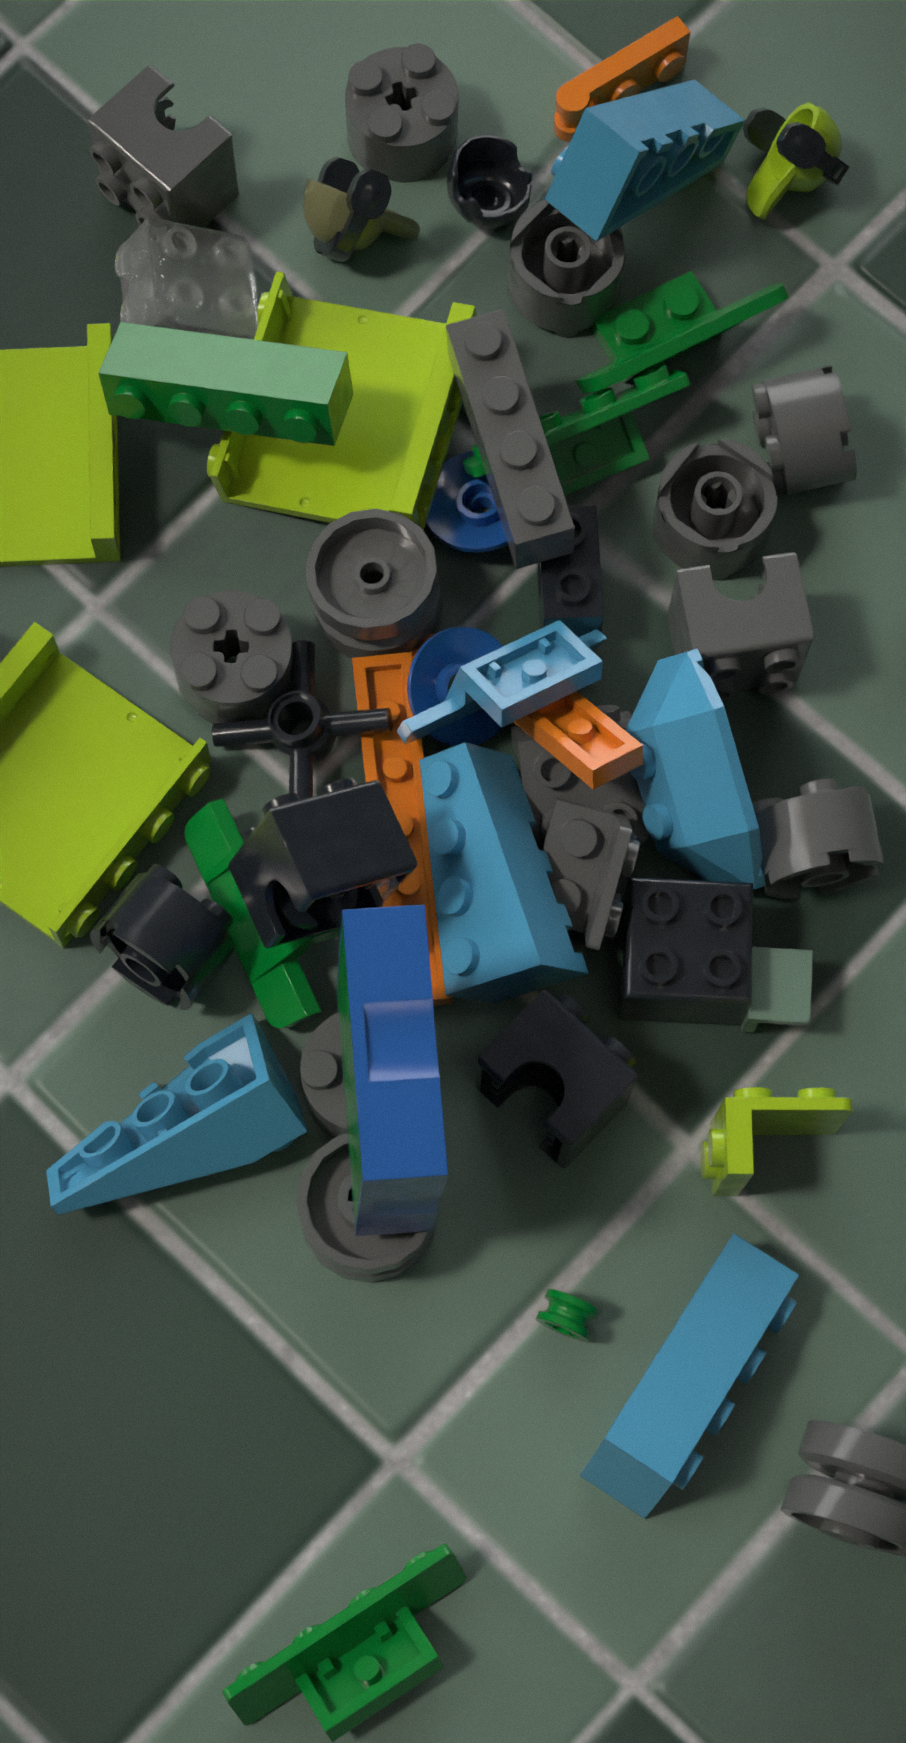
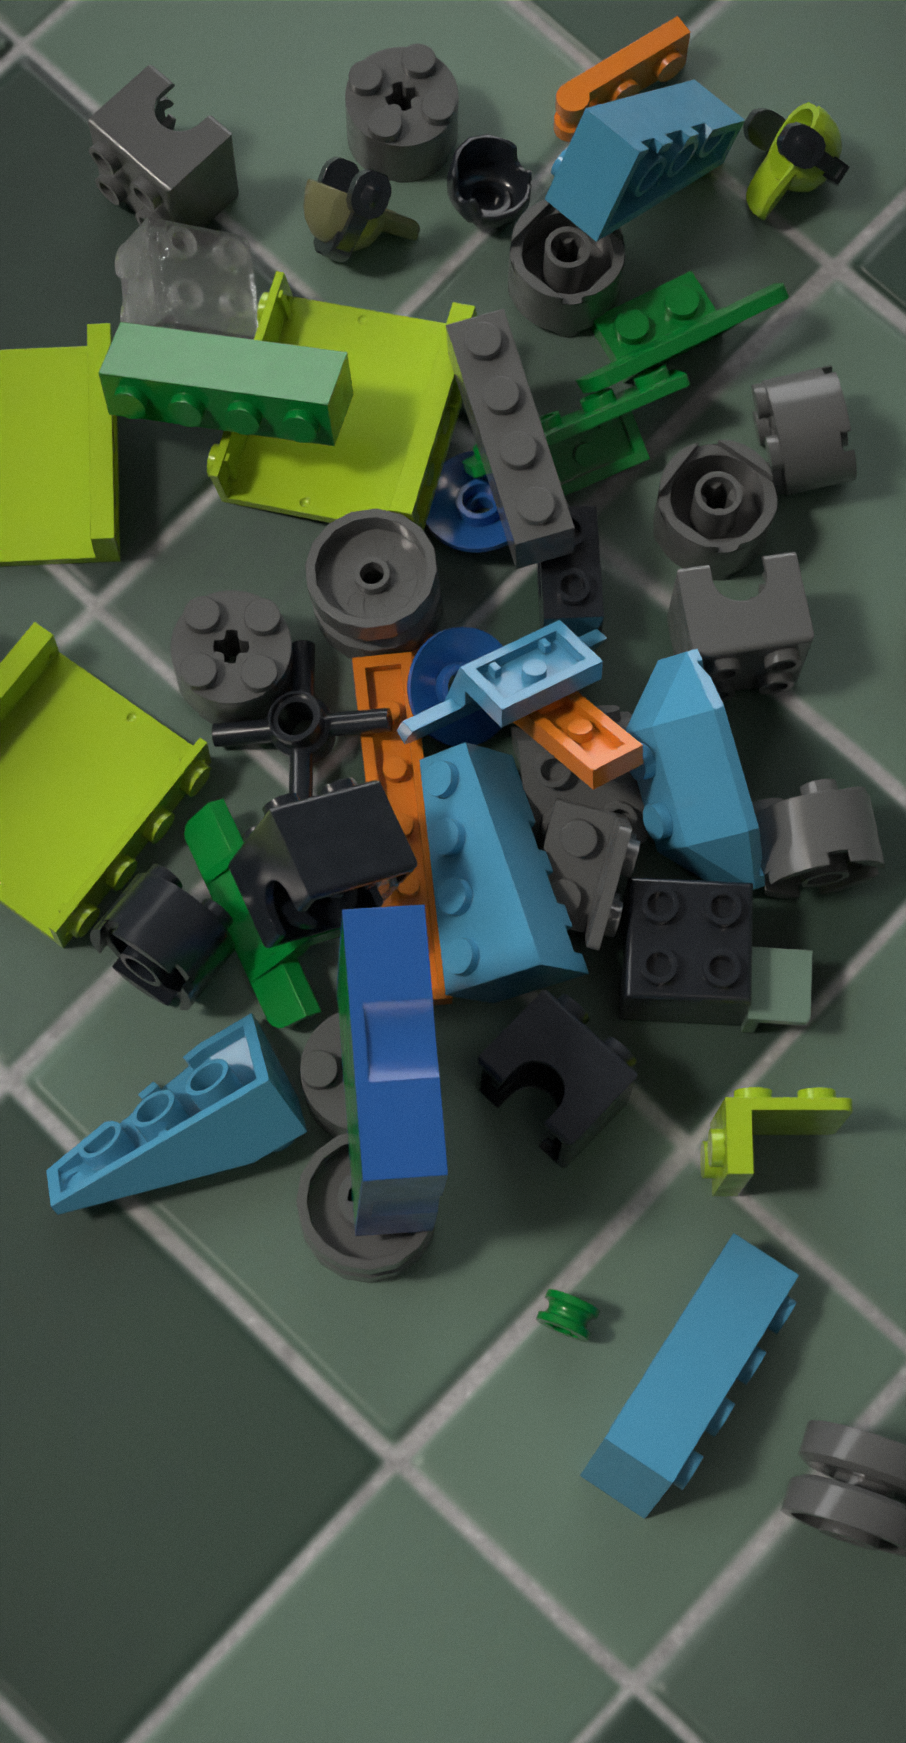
green bracket [222,1543,466,1742] -> none

